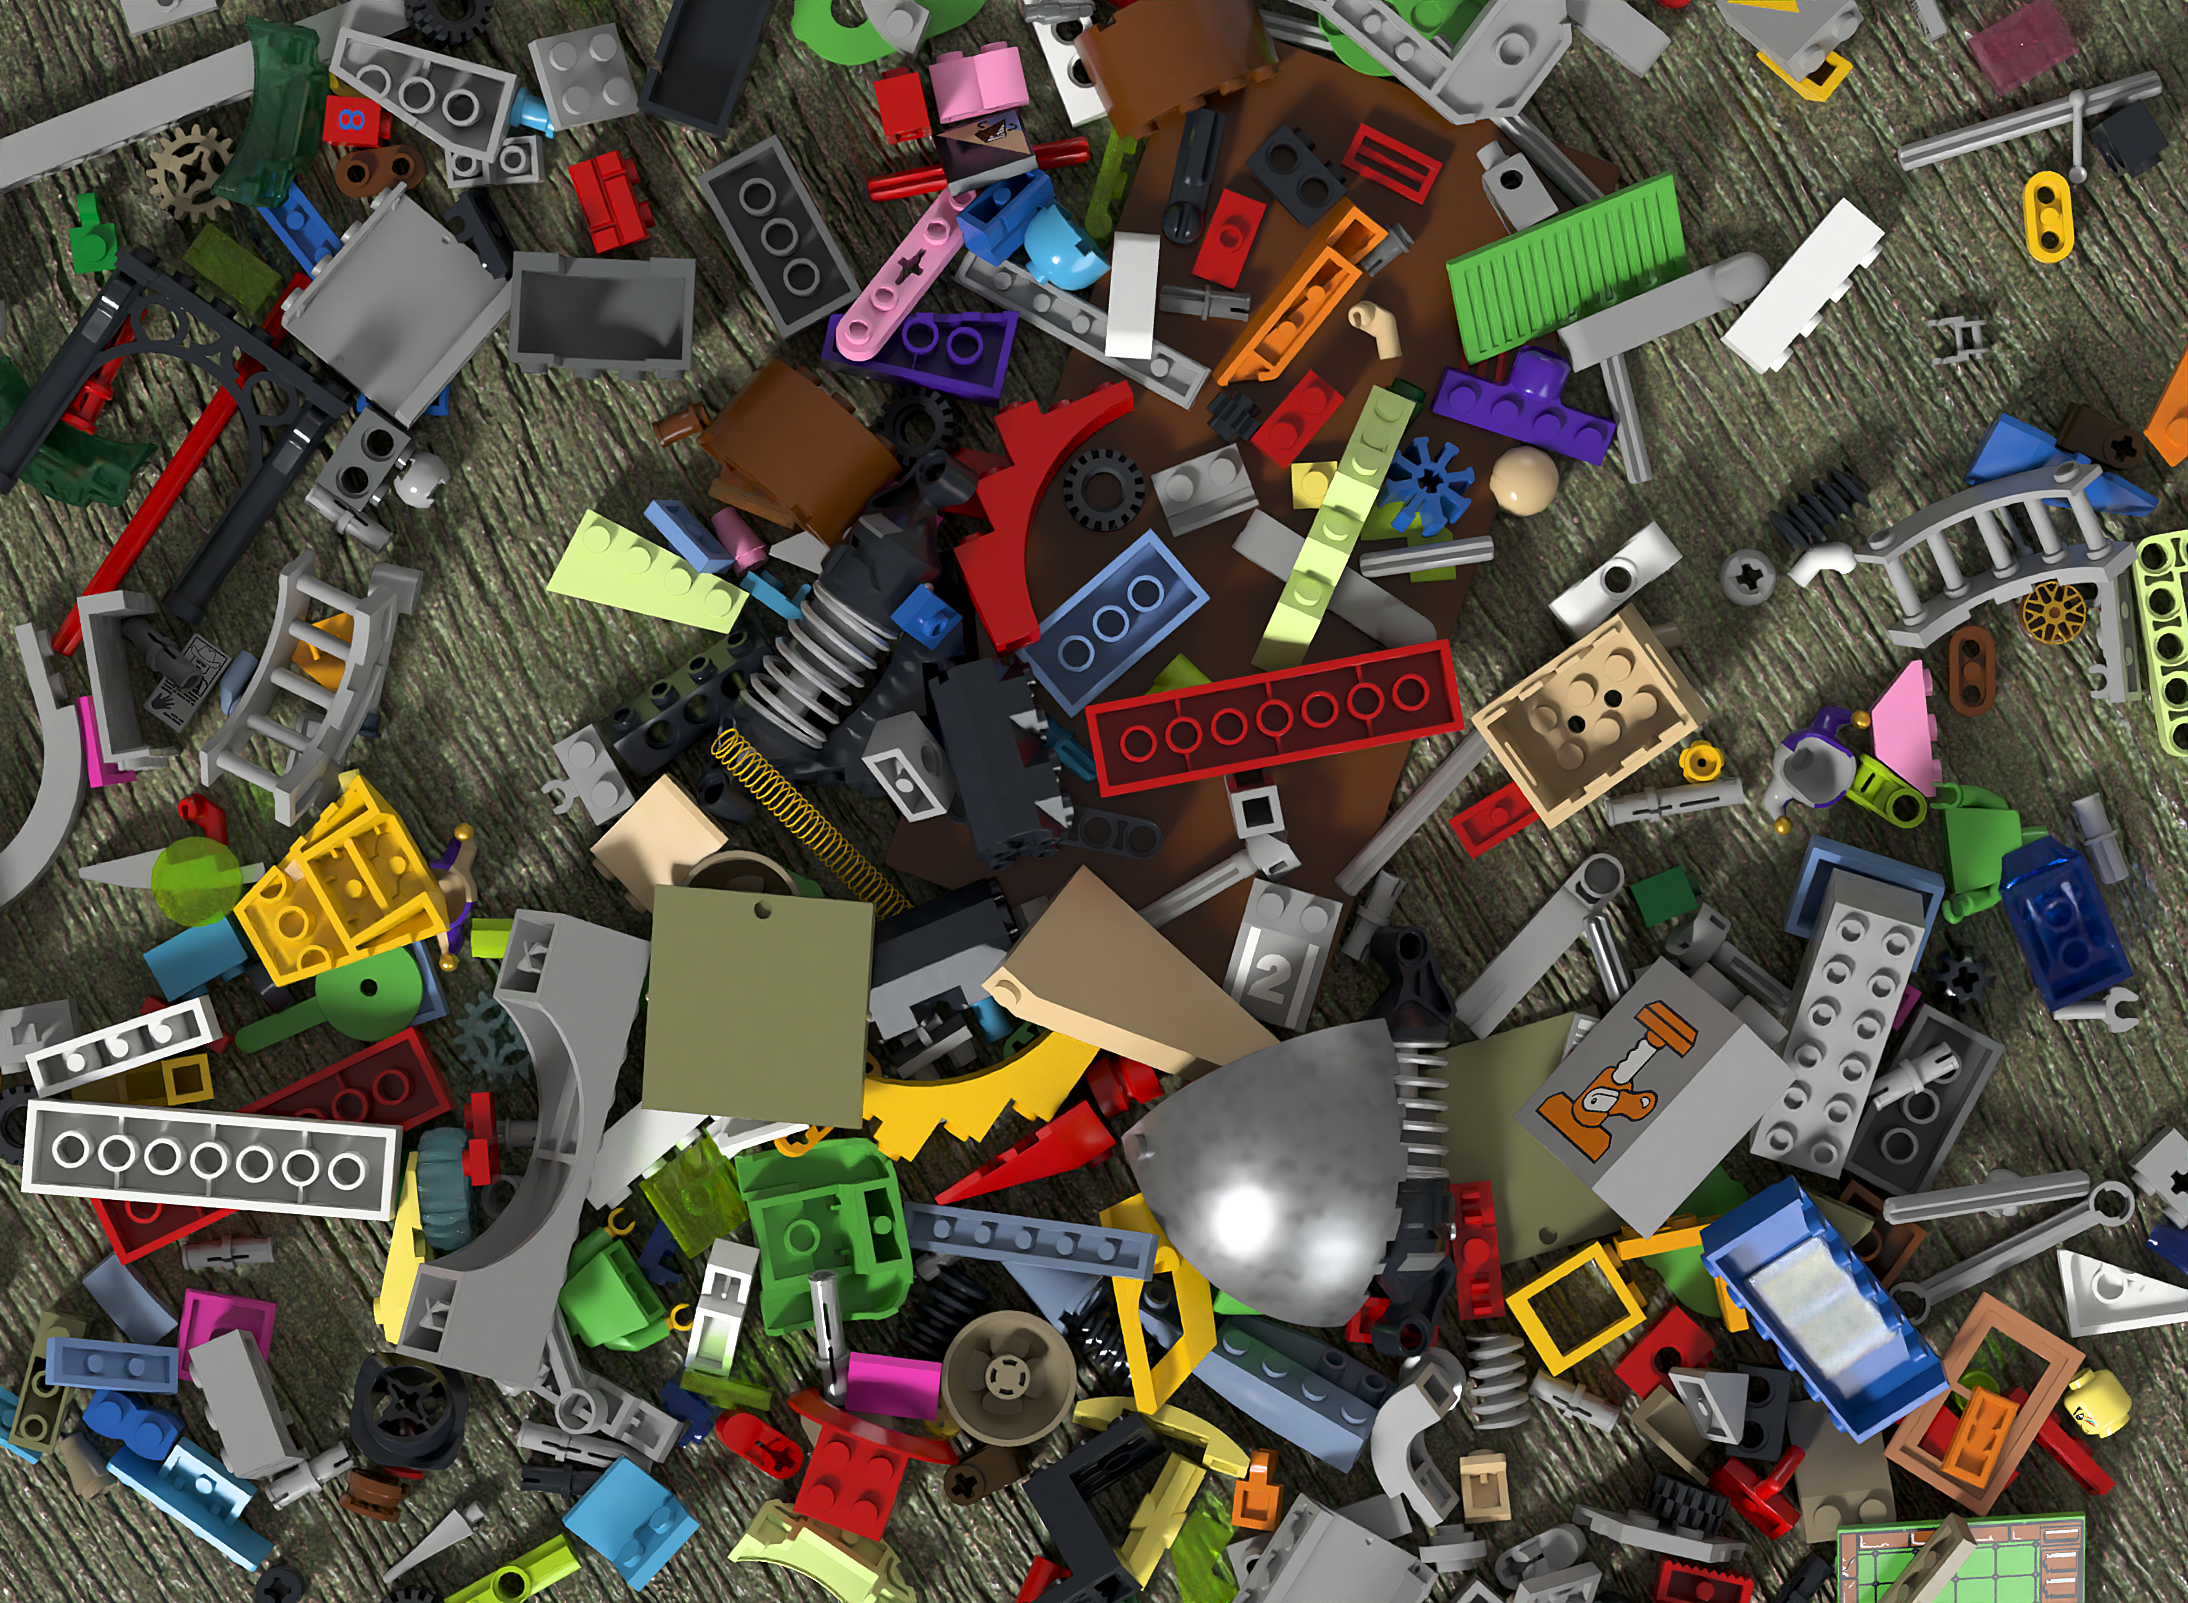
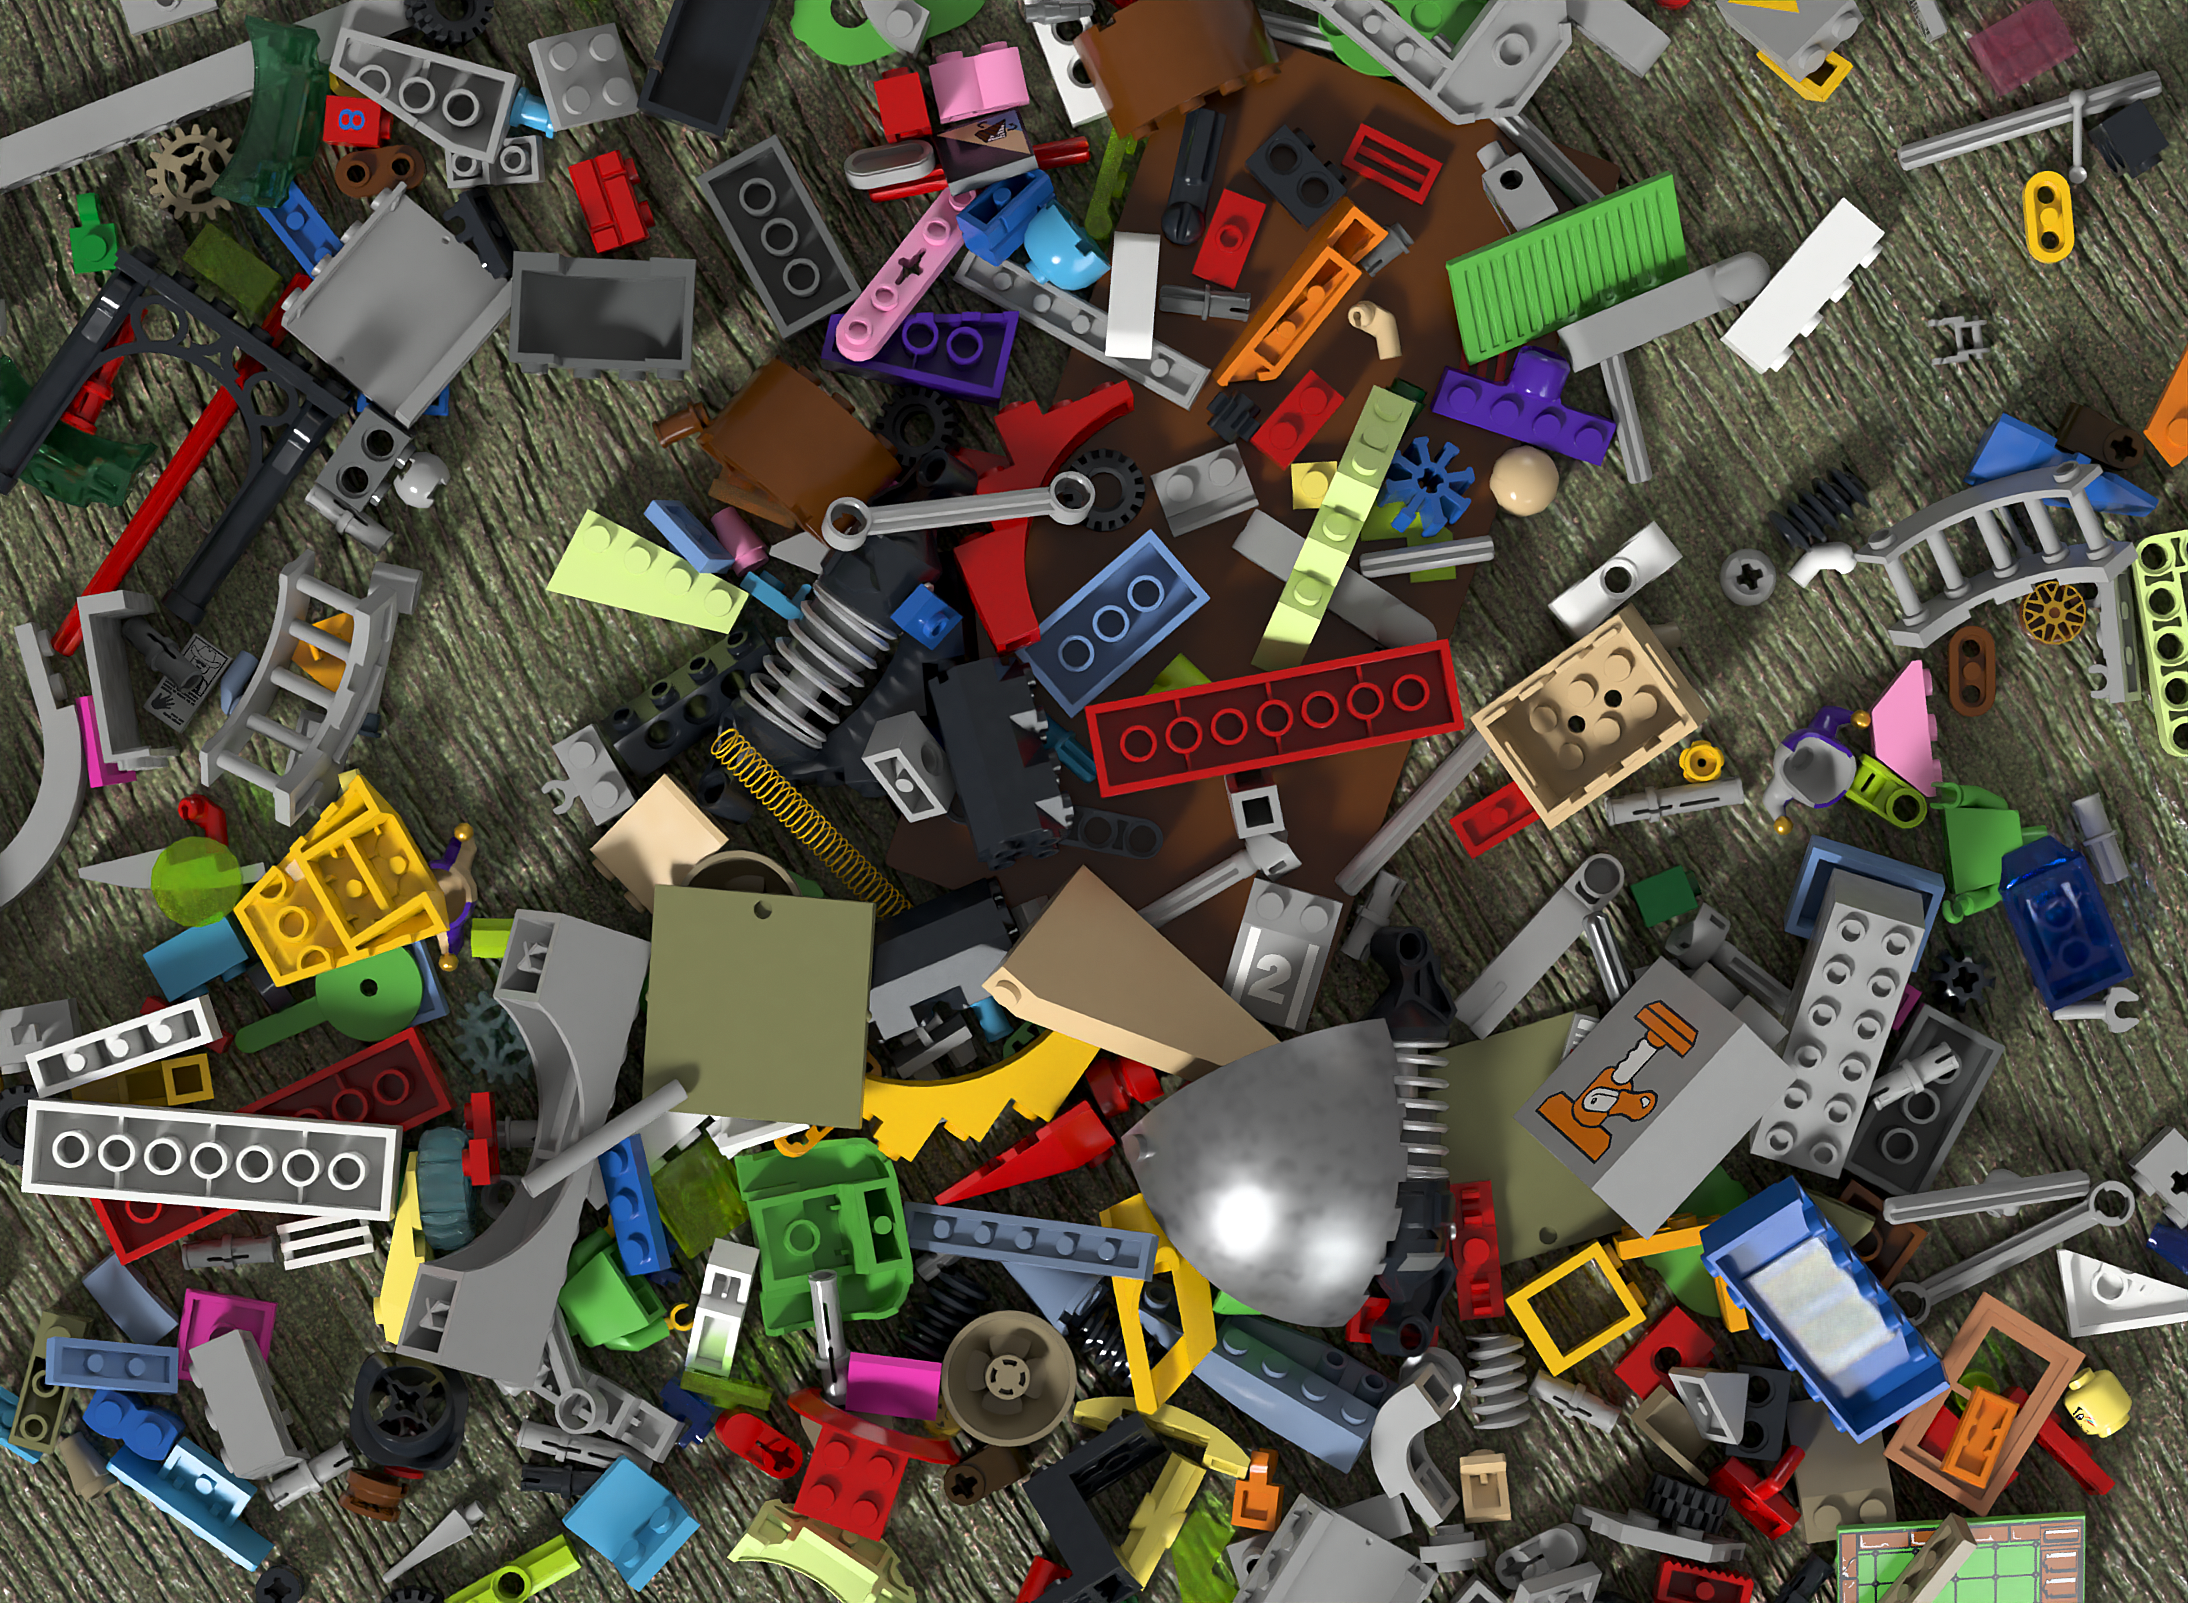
none -> white tile [276,1216,376,1270]
none -> light grey piece [521,1079,688,1198]
none -> blue plate [598,1133,672,1277]
none -> light grey piece [822,471,1095,551]
none -> light grey tile [844,139,936,189]

